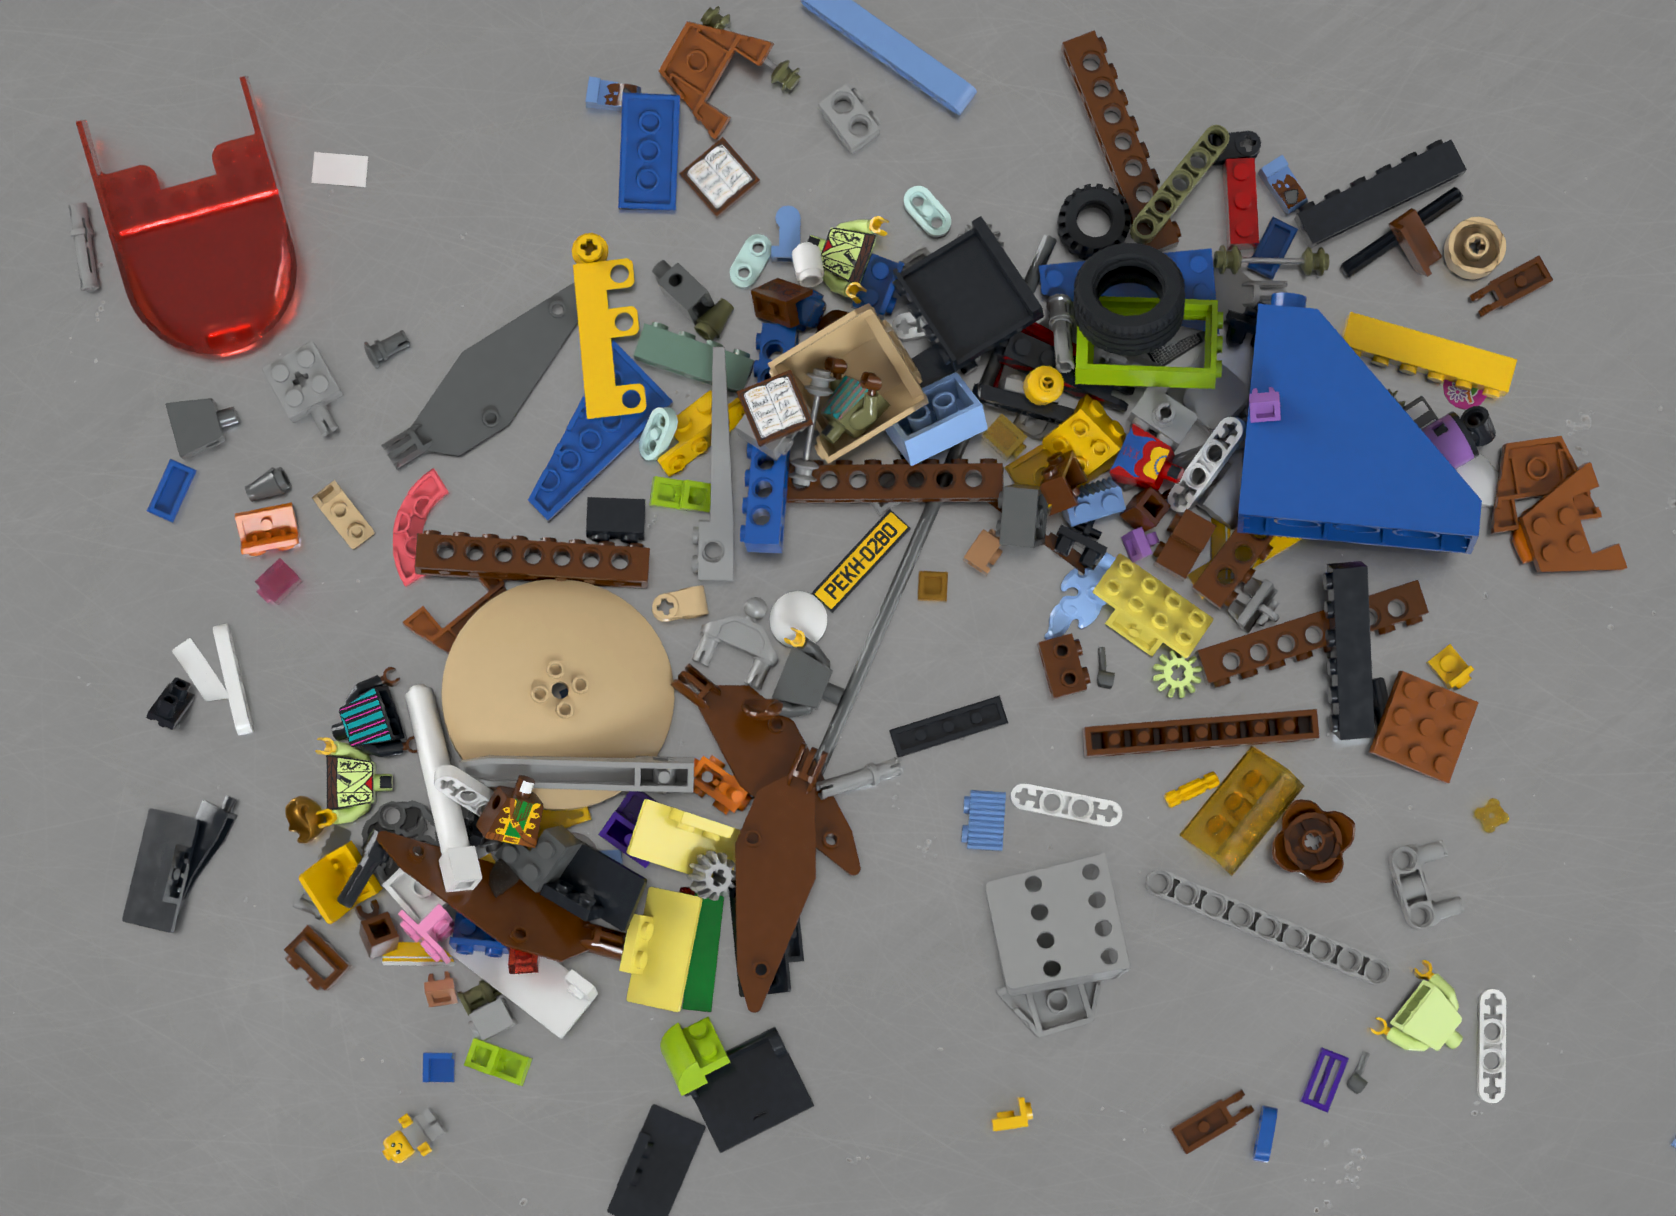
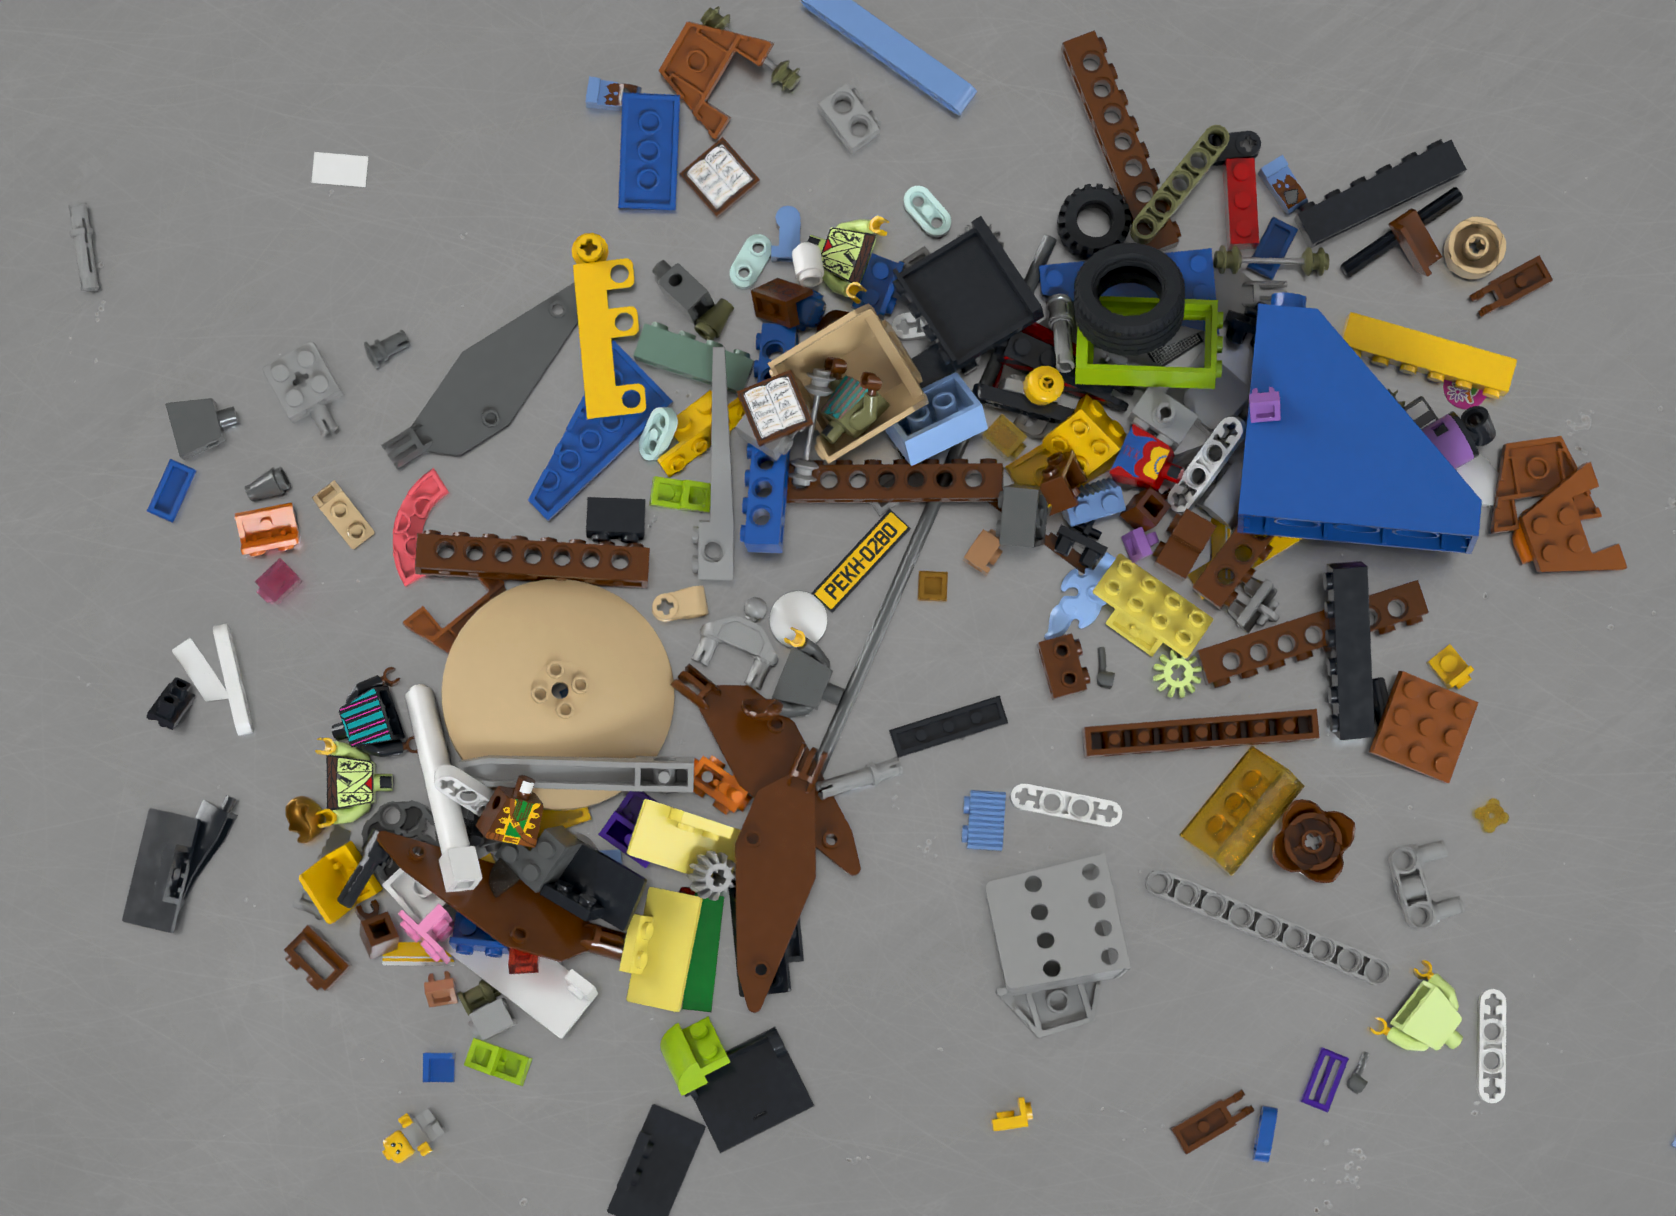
clear red windscreen [76,75,297,354] -> none
yellow axle [1164,771,1220,808] -> none

